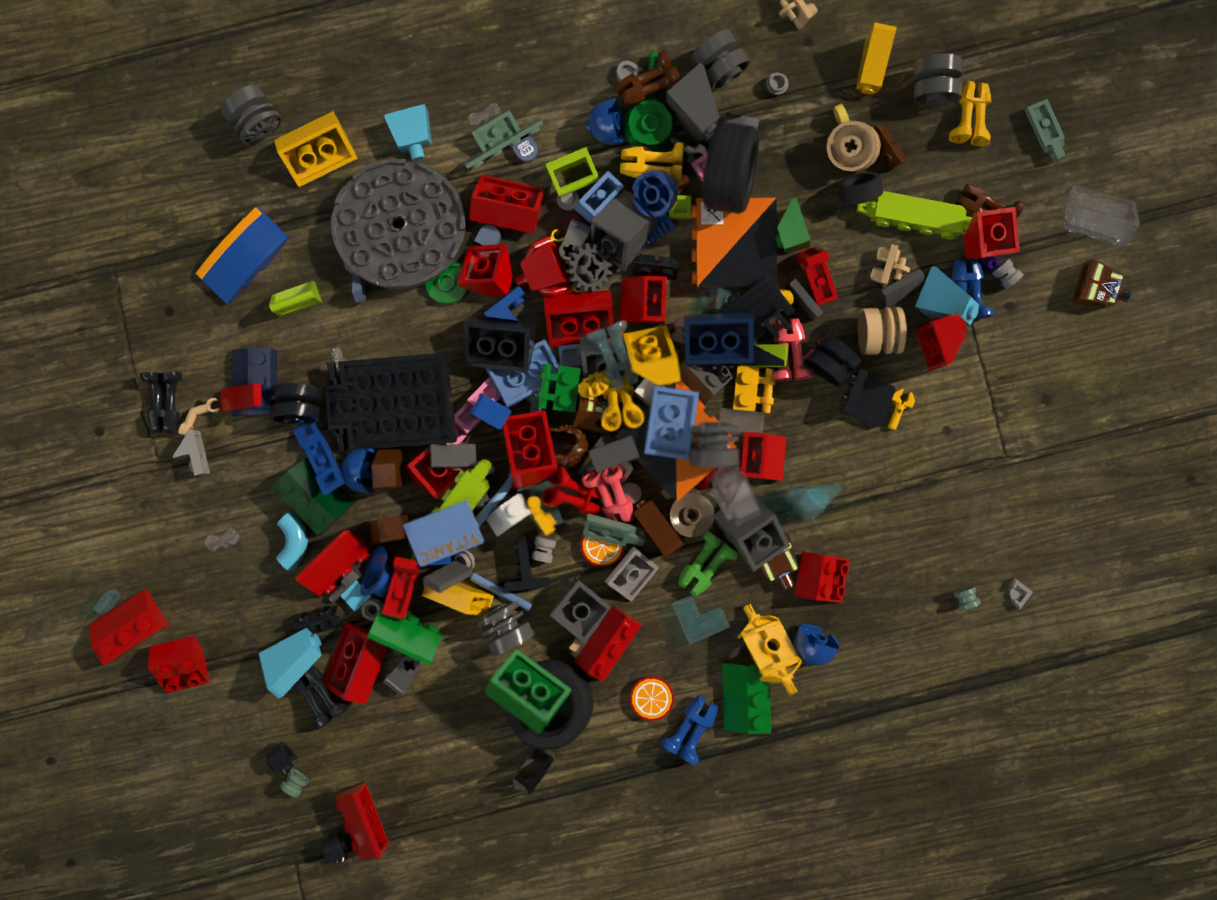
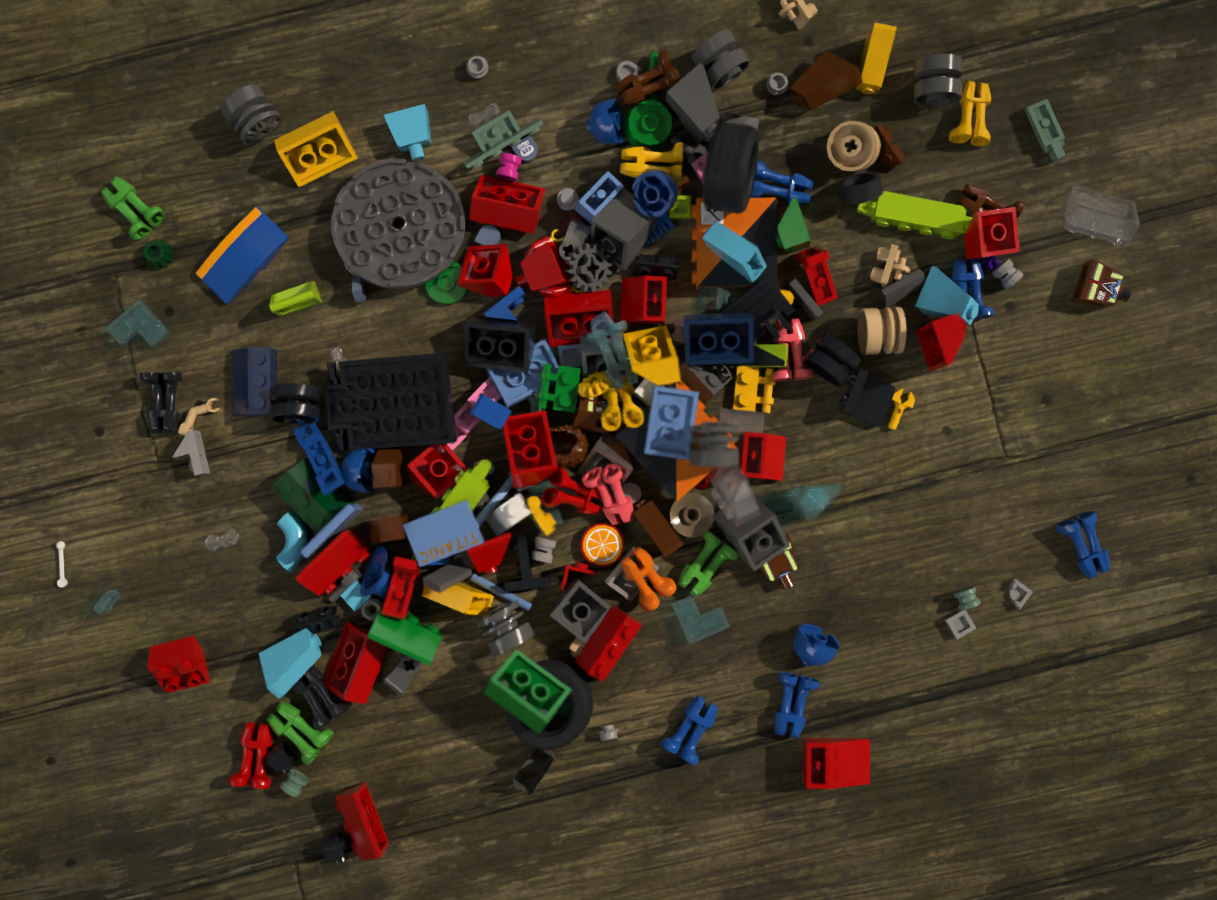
red slope [89,589,170,666] -> none
red tile [220,383,262,412] -> none
dark grey tile [430,444,476,468] -> none
lime tile [545,147,600,197] -> none
sand green hinge [583,514,647,546] -> none
dark grey tile [589,435,639,472] -> none
light orange tile [630,675,674,721] -> none
green slope [722,662,771,734] -> none
yellow plate [738,604,802,696] -> none
red slope [795,551,849,603] -> none
light yellow tile [833,104,849,125] -> none
none -> white hinge [56,541,68,588]
none -> bright green piece [100,177,165,240]
none -> clear light blue plate [106,299,171,347]
none -> dark green piece [143,239,175,270]
none -> red piece [228,722,272,789]
none -> bright green piece [267,701,335,765]
none -> medium blue tile [301,504,364,558]
none -> light grey plate [466,56,489,79]
none -> red slope [466,531,514,575]
none -> dark pink wheel [496,153,522,181]
none -> red bracket [561,562,596,591]
none -> sand blue tile [590,311,617,337]
none -> light grey plate [597,725,619,741]
none -> orange piece [621,547,676,611]
none -> medium azure slope [703,221,767,283]
none -> blue piece [750,161,813,205]
none -> blue piece [774,672,820,739]
none -> reddish brown slope [790,51,863,111]
none -> red slope [802,737,870,789]
none -> light grey tile [944,610,976,640]
none -> blue piece [1056,511,1110,579]

